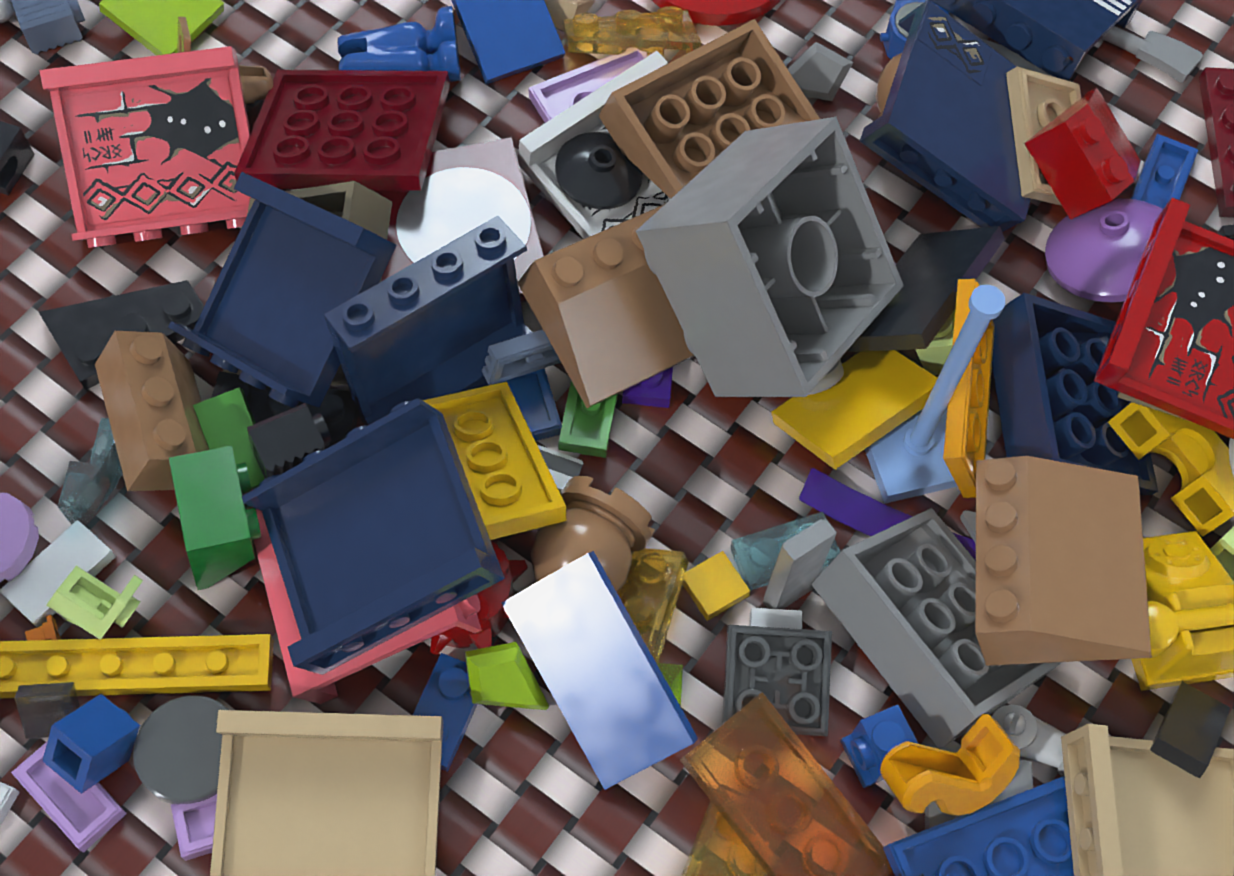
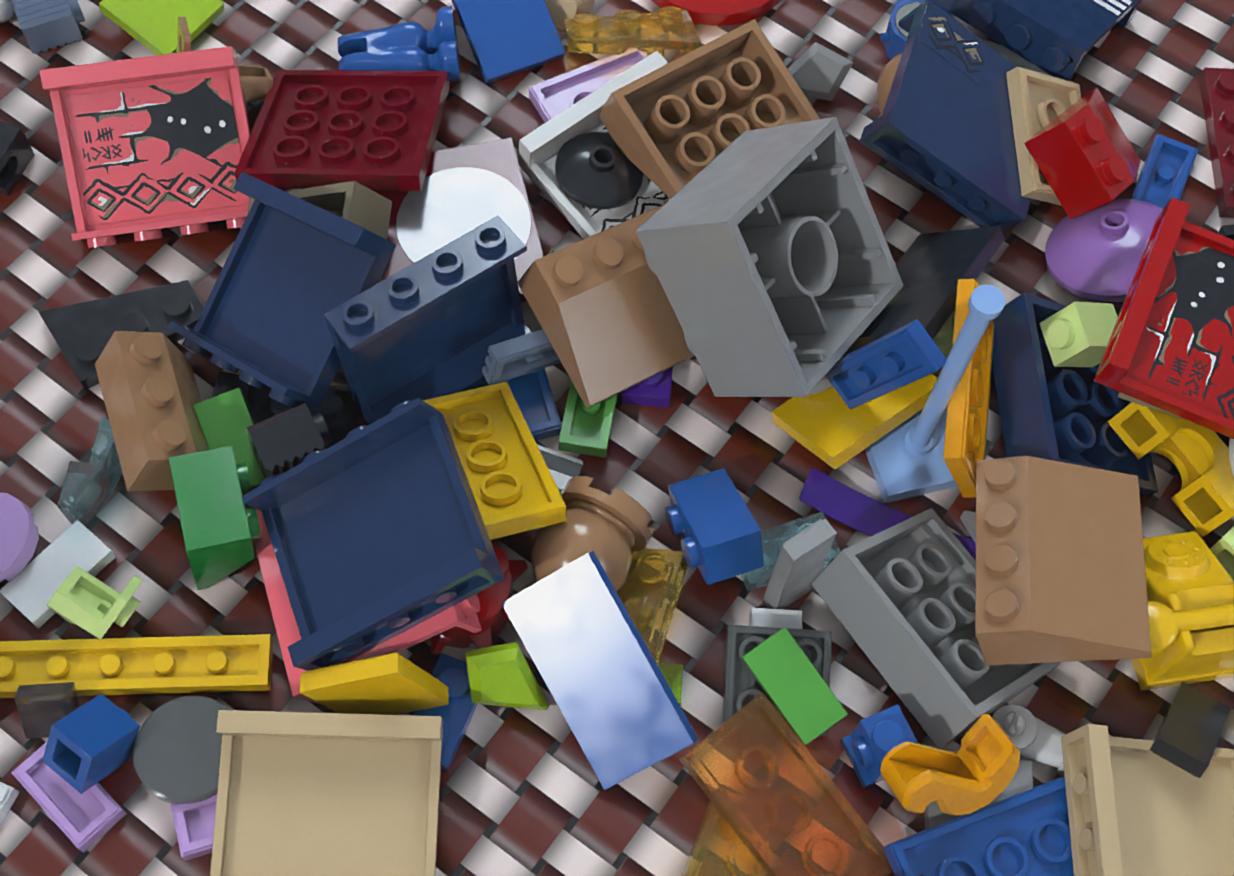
orange piece [25,615,61,641] -> none
yellow tile [680,551,750,621] -> none
light grey piece [1101,26,1203,83] -> none
none -> yellow tile [299,652,449,715]
none -> blue brick [665,468,764,585]
none -> bright green tile [741,627,848,745]
none -> blue tile [825,319,947,409]
none -> yellowish green brick [1039,302,1118,367]

